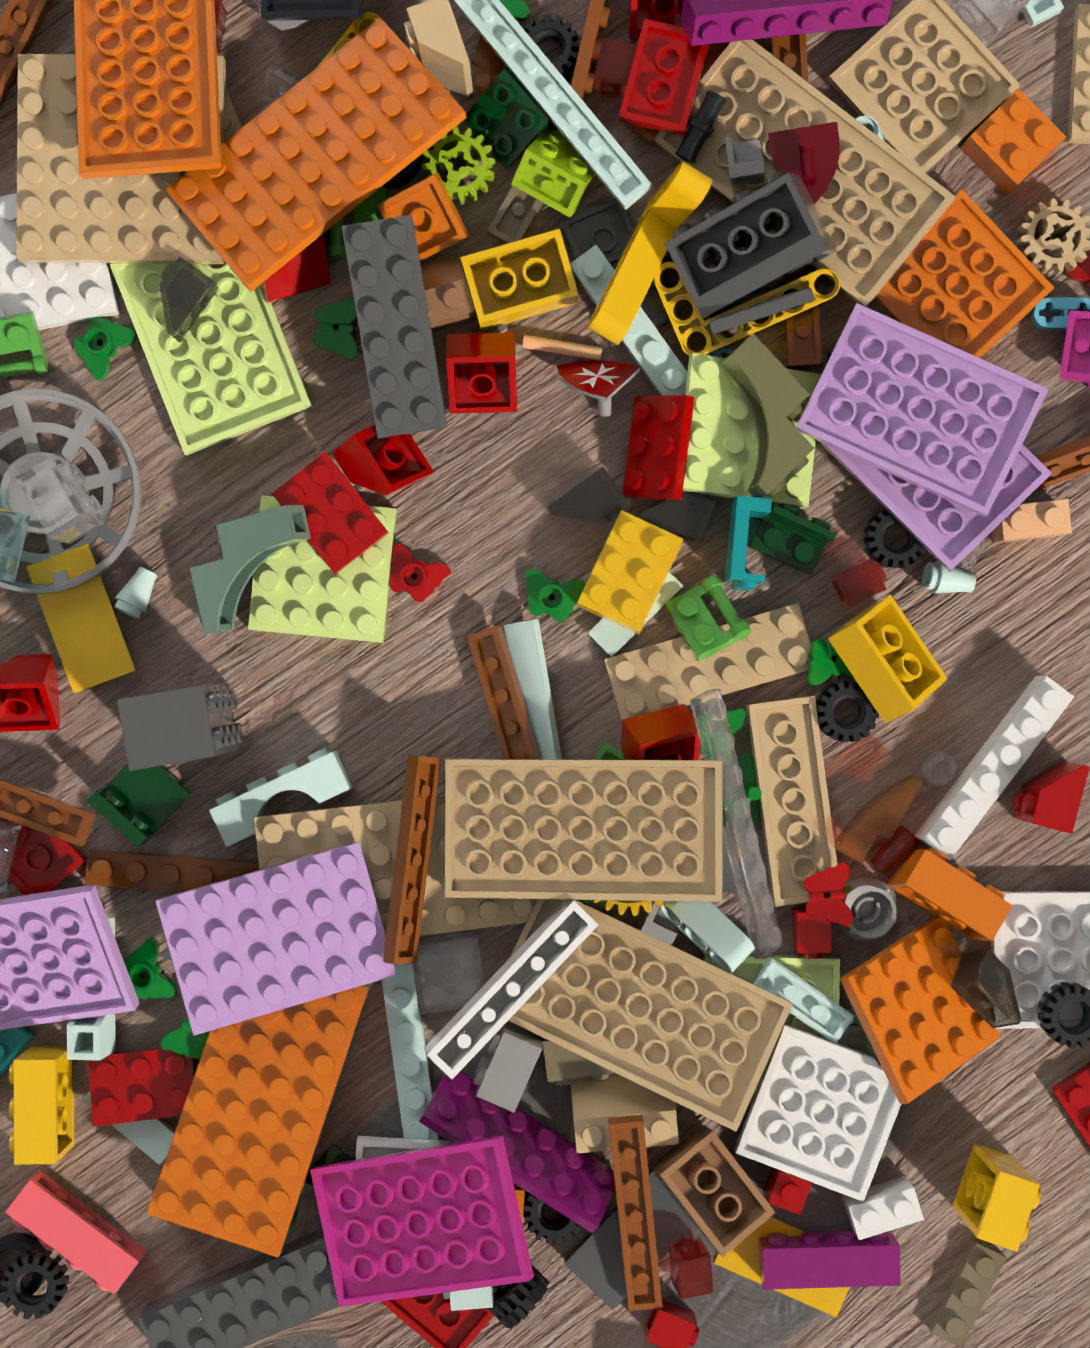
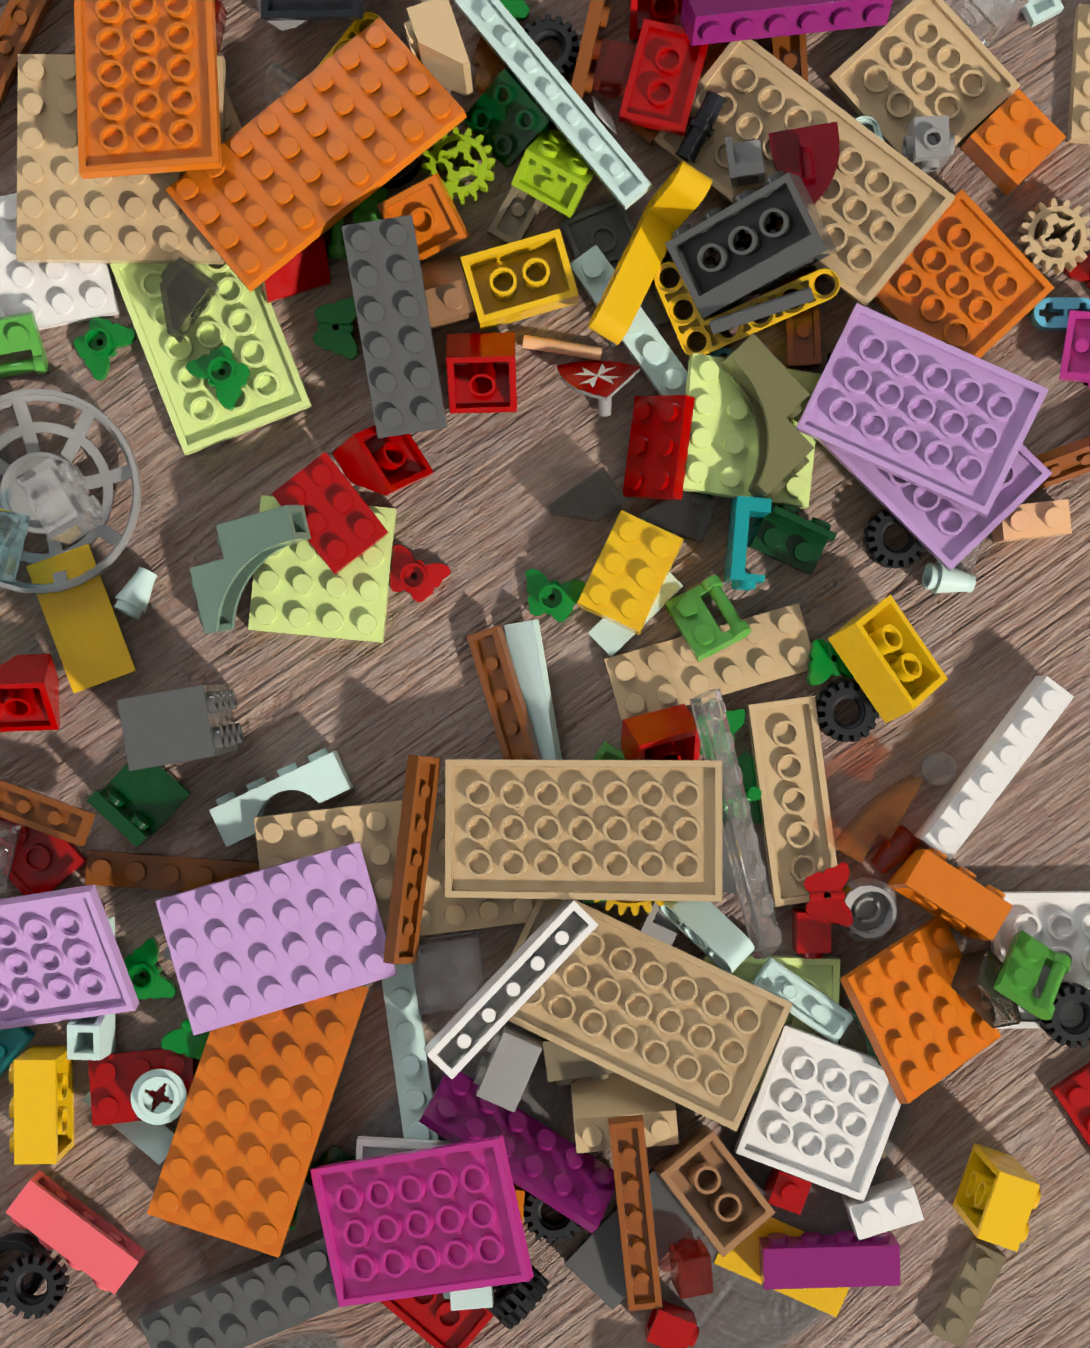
clear red brick [830,559,887,607] -> none
red slope [1012,762,1090,834] -> none
none -> light aqua gear [131,1068,187,1125]
none -> green animal [186,346,250,411]
none -> white sticker [592,96,617,135]
none -> light grey brick [902,115,955,172]
none -> bright green plate [993,930,1072,1020]

